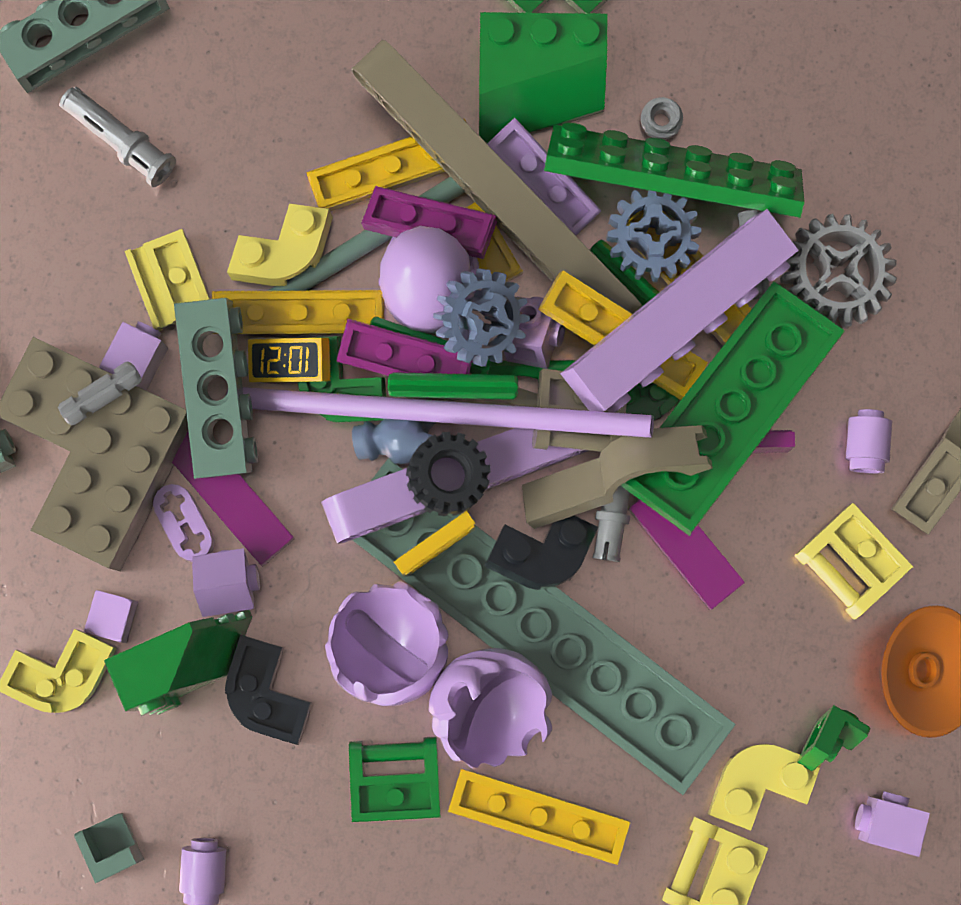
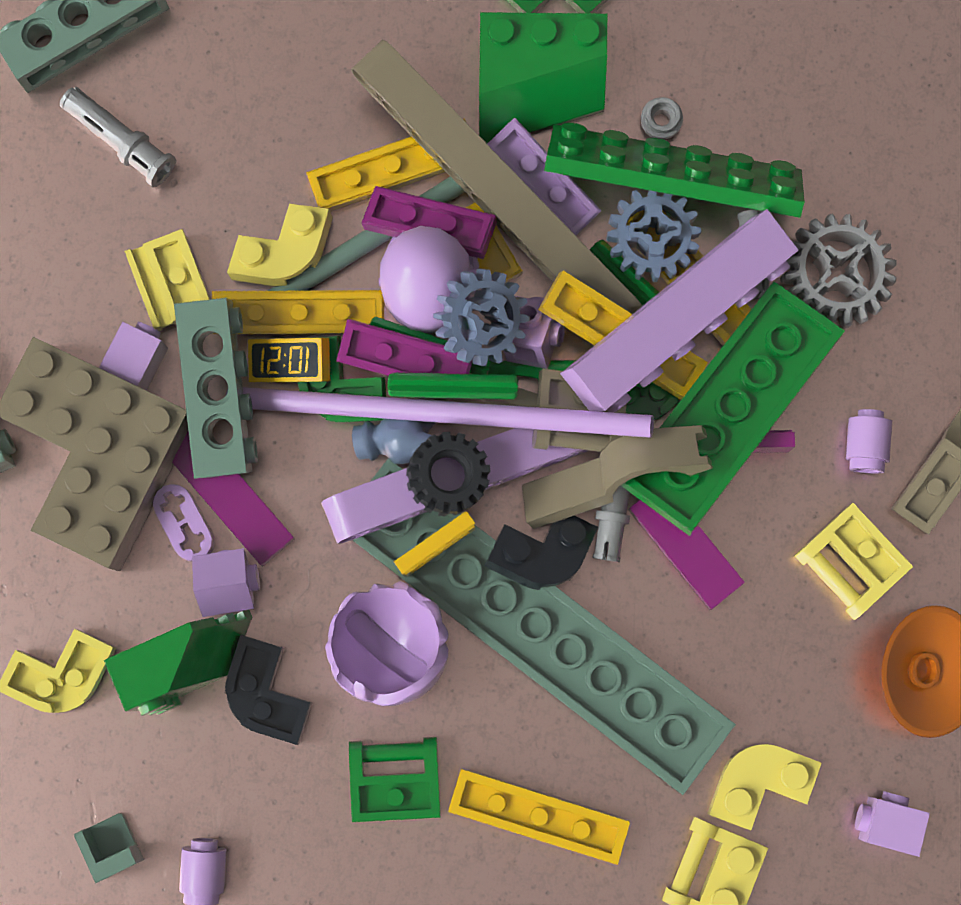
light grey axle [58,362,142,425] -> none
lavender slope [84,590,138,643] -> none
lavender piece [429,648,552,769] -> none
green bracket [797,705,871,771] -> none

